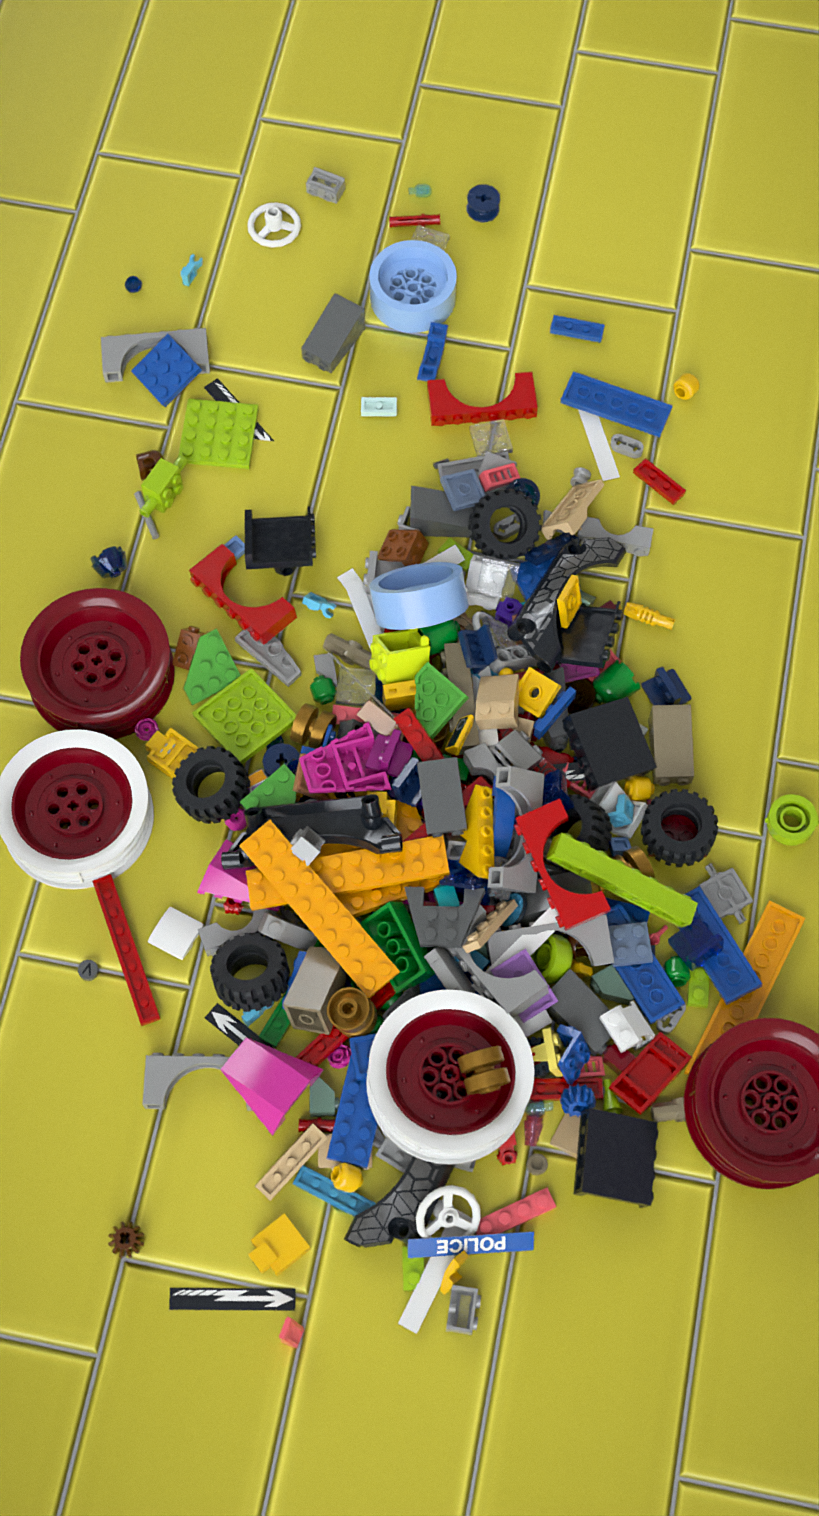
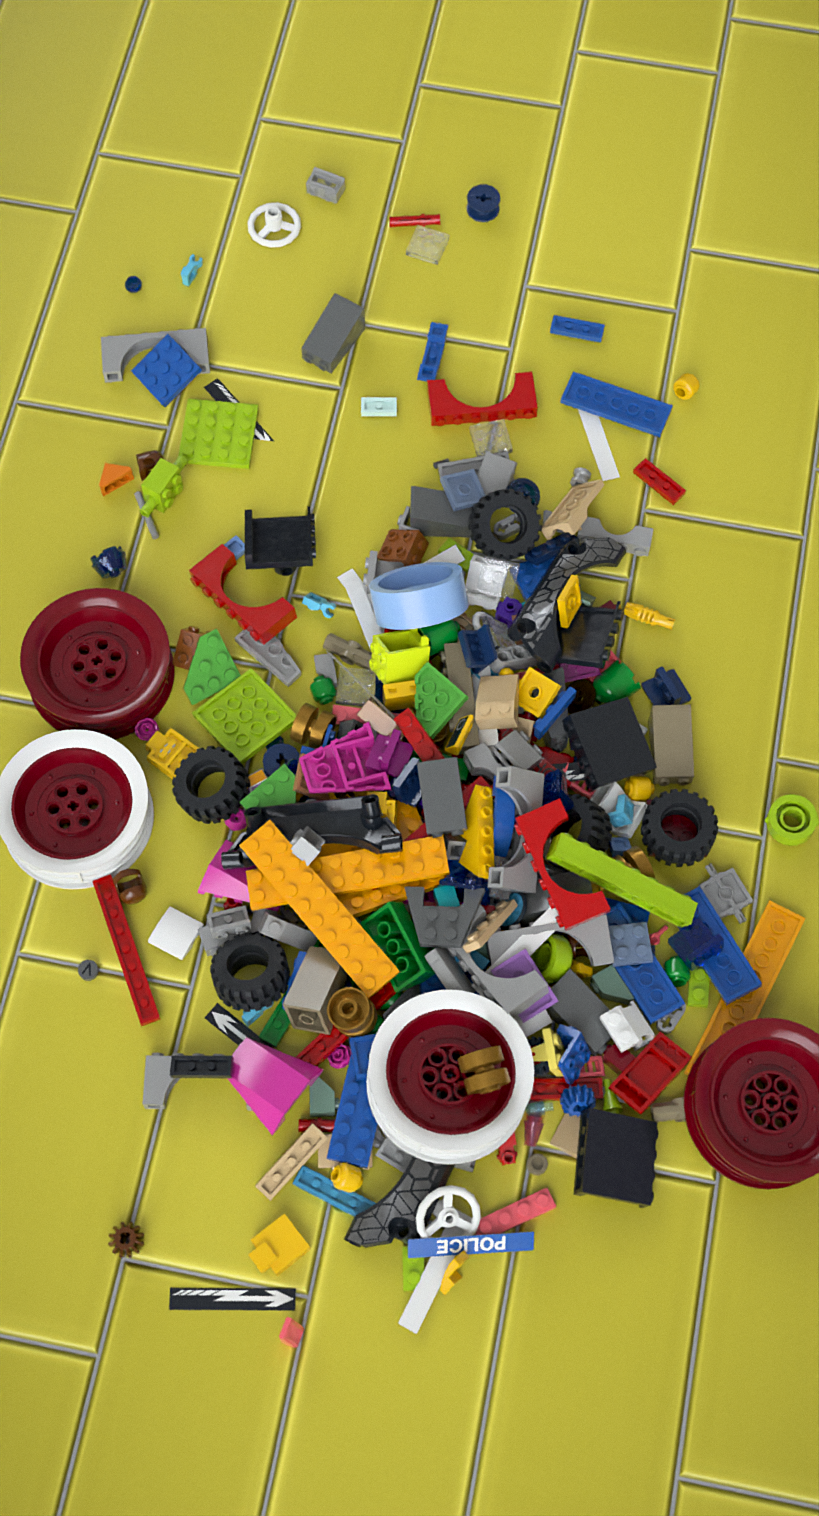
light blue wheel [369,240,457,333] -> none
clear light blue cylinder [408,184,432,198] -> none
light grey window [446,1285,481,1335] -> none
coral slope [479,463,521,492] -> none
light grey beam [610,434,644,459] -> none
none -> orange slope [99,463,134,497]
none -> reddish brown helmet [113,869,147,905]
none -> black plate [170,1055,234,1078]
none -> light grey bracket [206,905,251,939]

